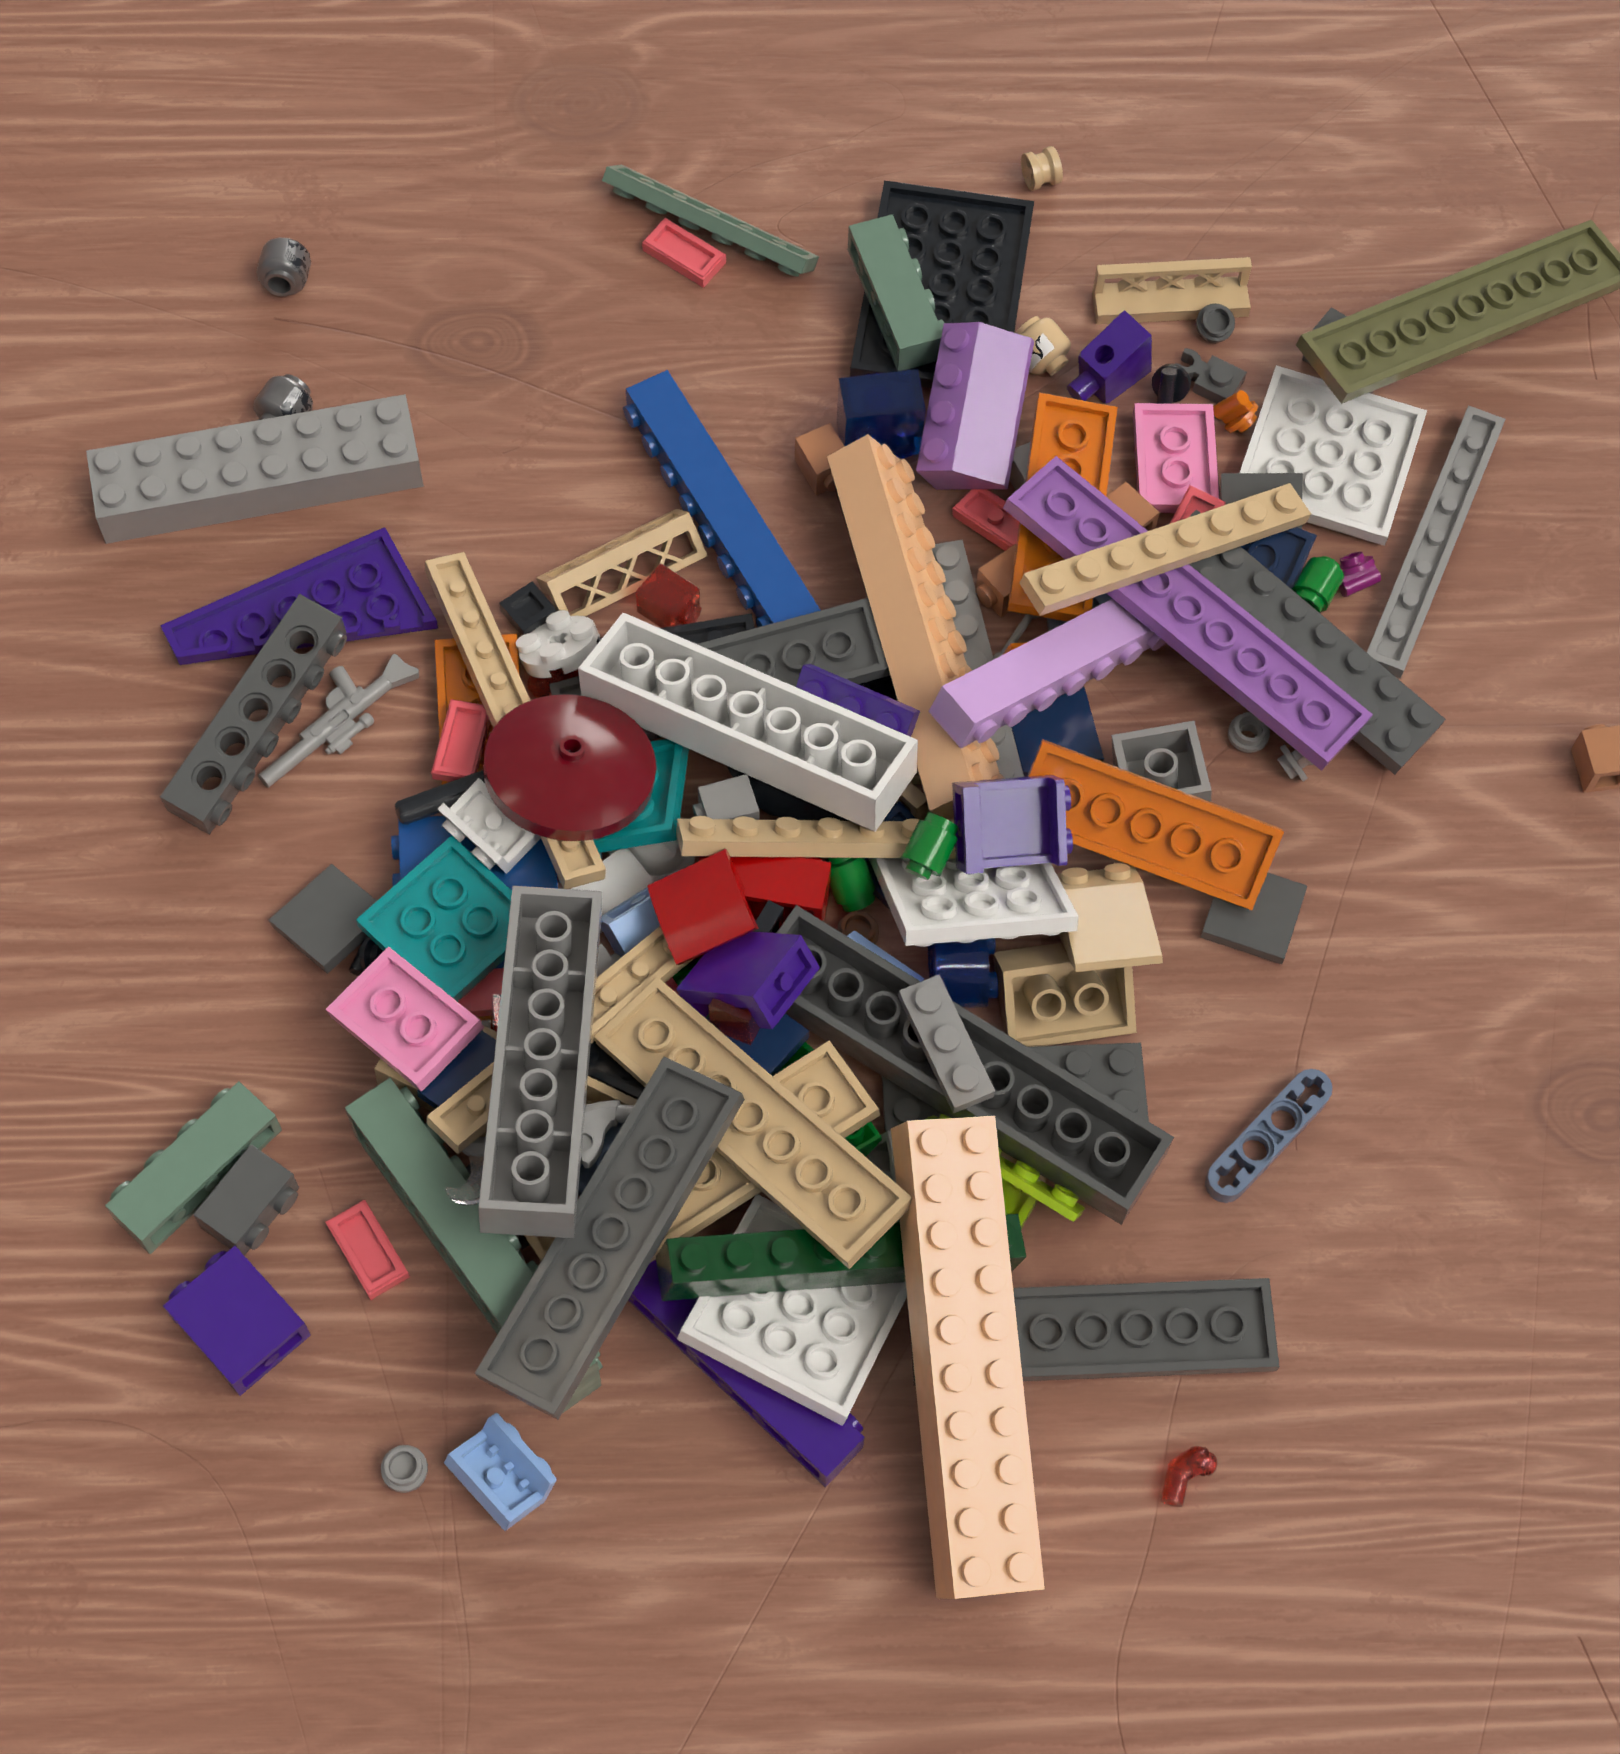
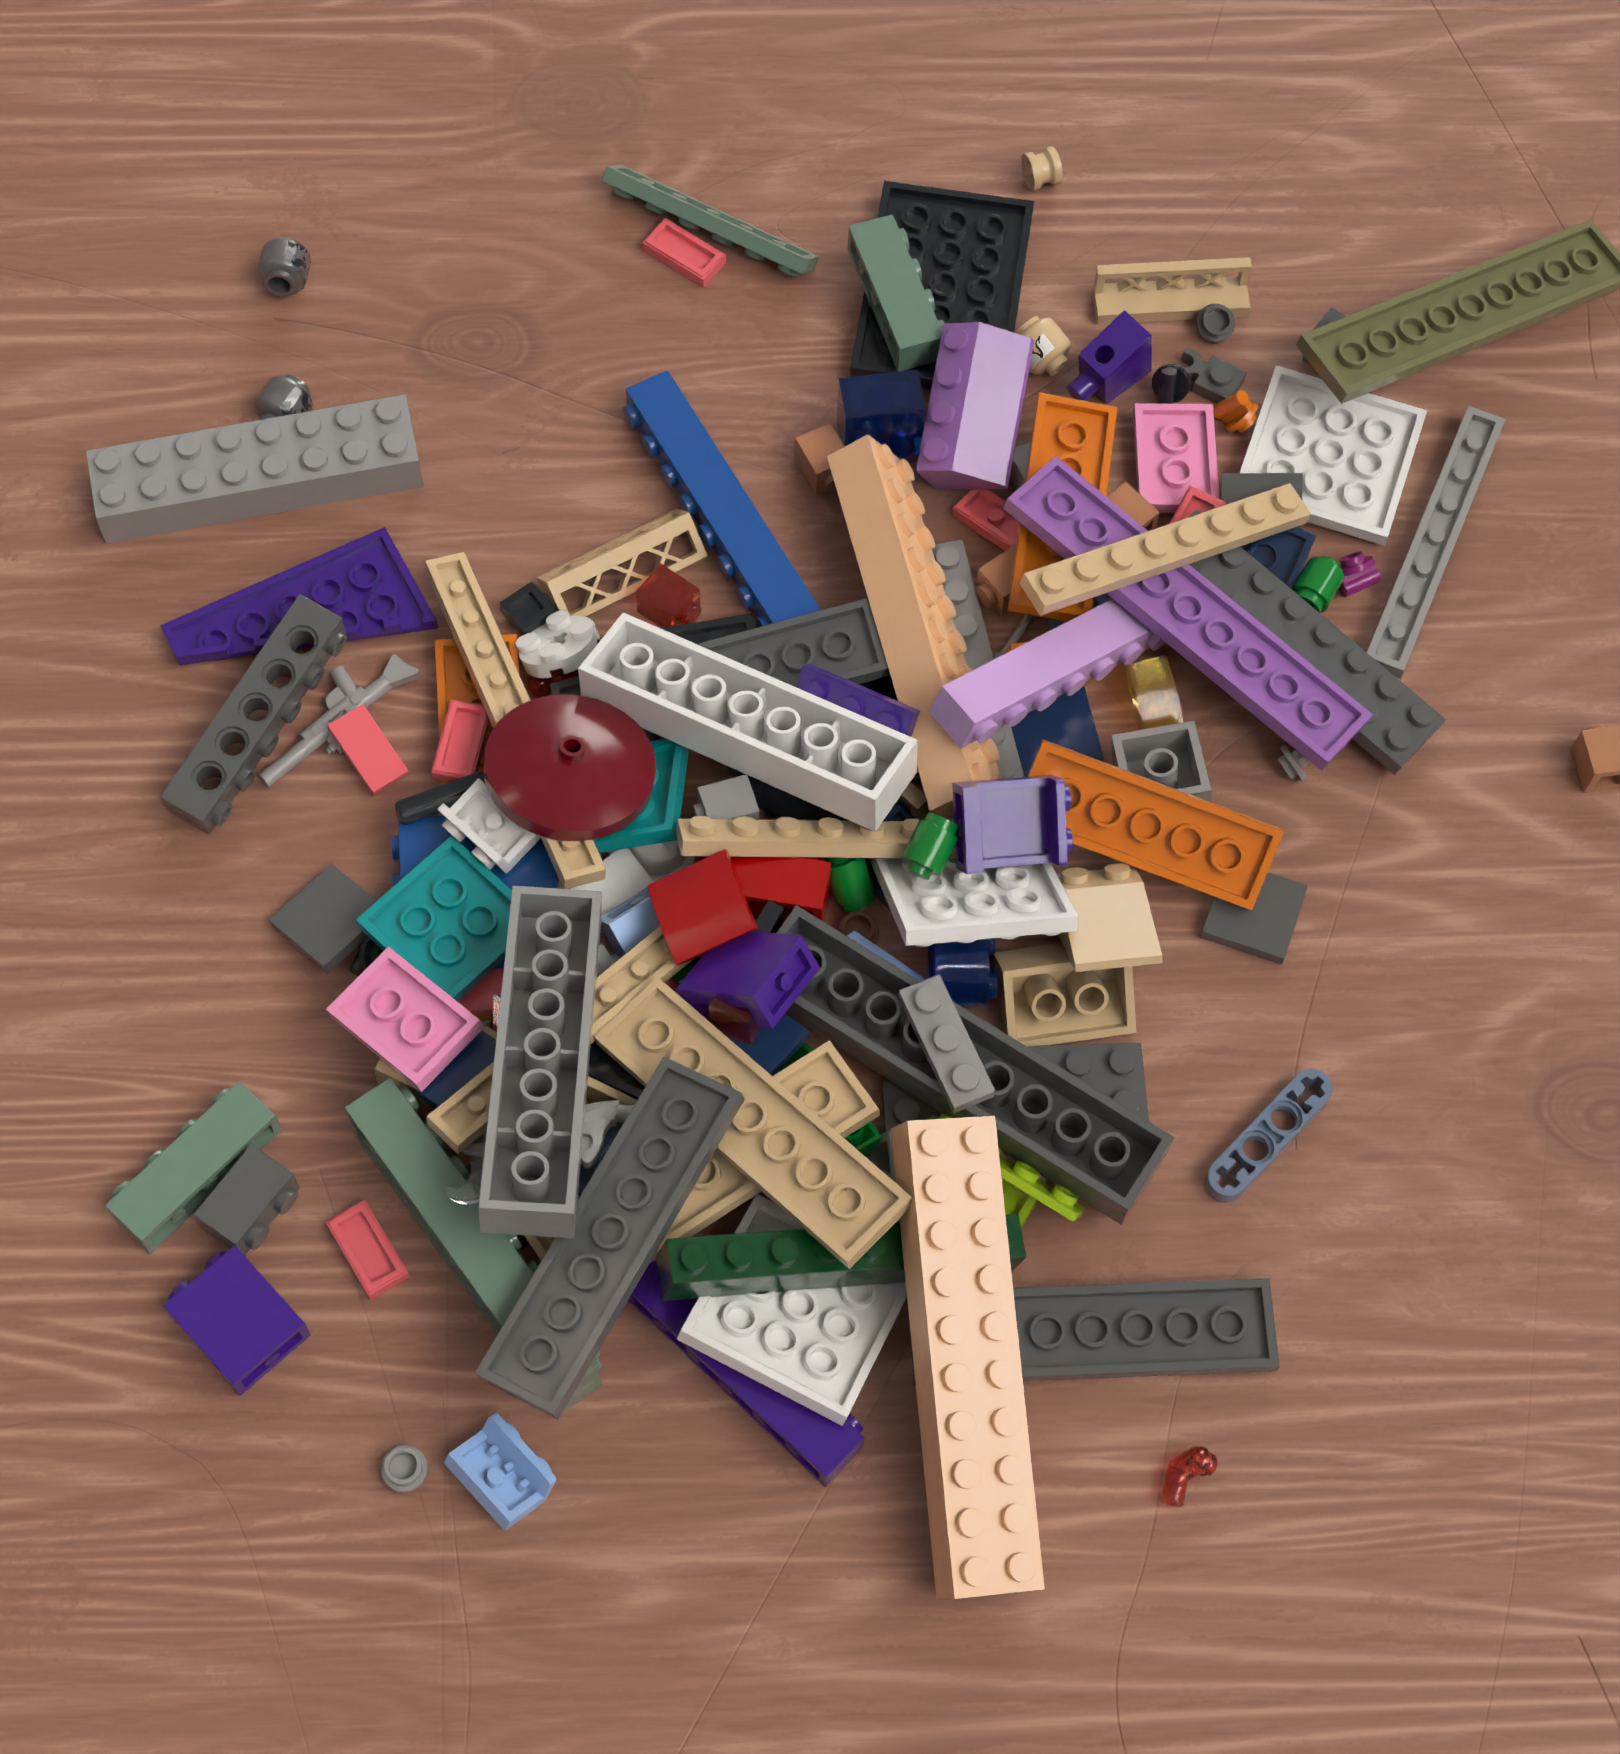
light grey plate [1228,712,1270,753] -> none
none -> coral tile [328,704,409,797]
none -> clear yellow slope [1125,655,1184,730]

